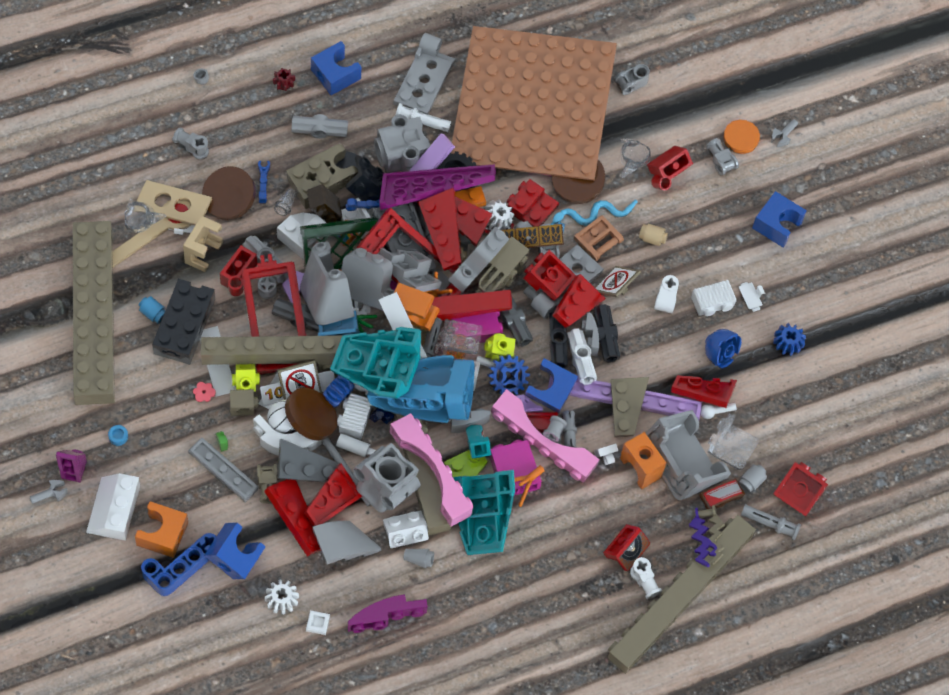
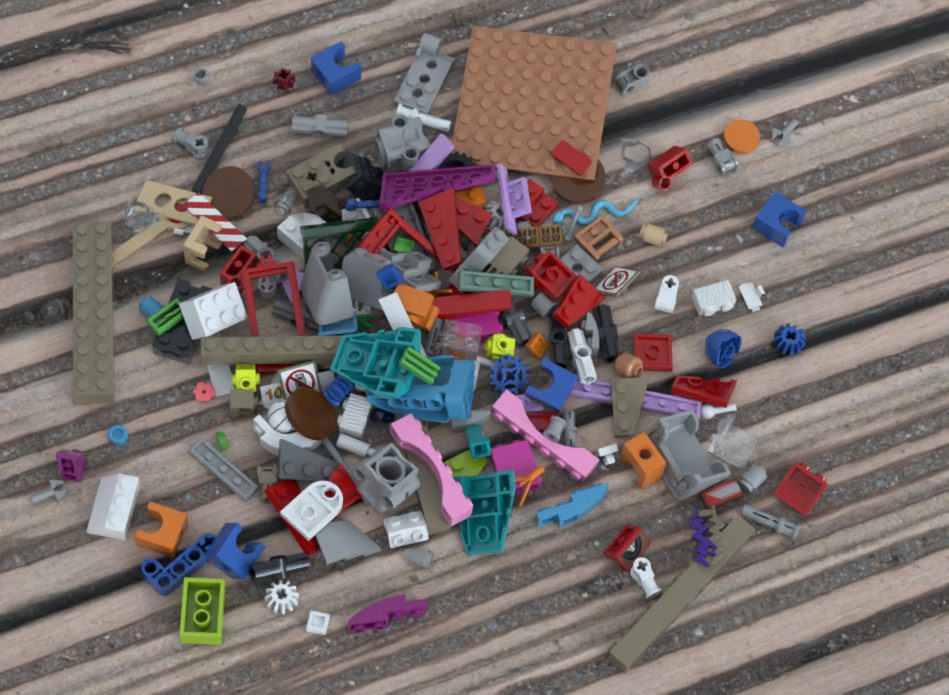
none -> bright green tile [146,298,184,336]
none -> white brick [179,282,248,340]
none -> lime brick [180,577,226,645]
none -> sticker [183,192,247,251]
none -> black axle [191,104,247,194]
none -> black piece [248,552,310,582]
none -> white tile [280,481,343,541]
none -> blue tile [376,263,404,290]
none -> bright green tile [393,236,415,252]
none -> bright green tile [398,346,441,385]
none -> sand green tile [458,270,534,297]
none -> lavender bracket [496,163,532,235]
none -> orange tile [525,332,549,360]
none -> dark azure slope [535,483,609,528]
none -> red tile [551,139,592,177]
none -> light grey hinge [565,205,583,242]
none -> nougat head [614,352,643,378]
none -> red tile [633,333,673,372]

